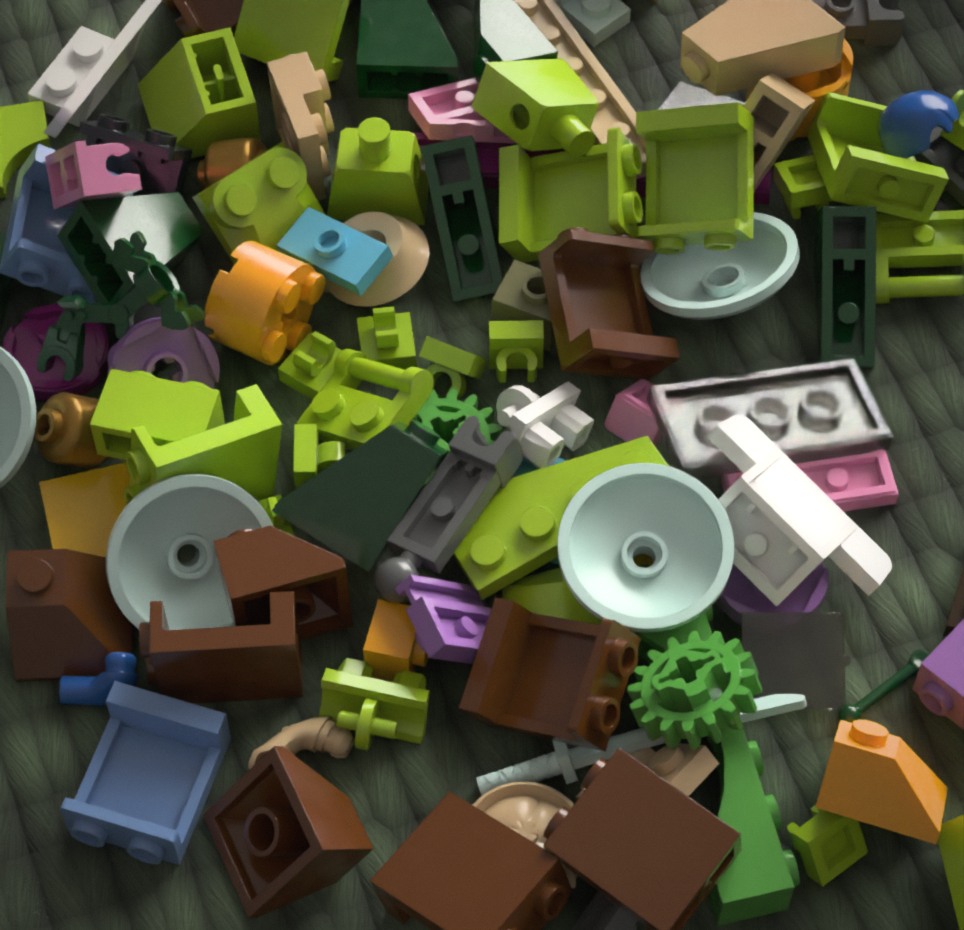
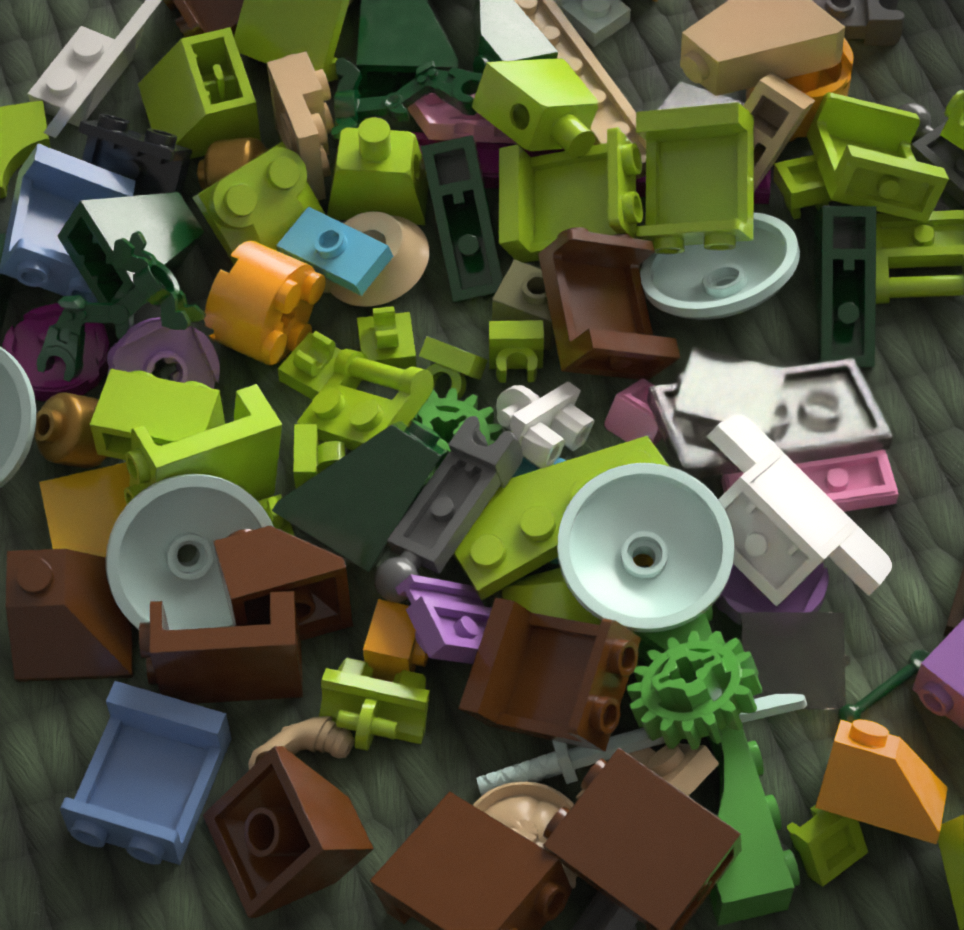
bright pink hinge [45,141,142,209] -> none
blue arm [59,652,139,706] -> none
blue hair [878,90,959,159] -> none
none -> dark green piece [331,57,483,140]
none -> clear smoke piece [673,347,786,438]

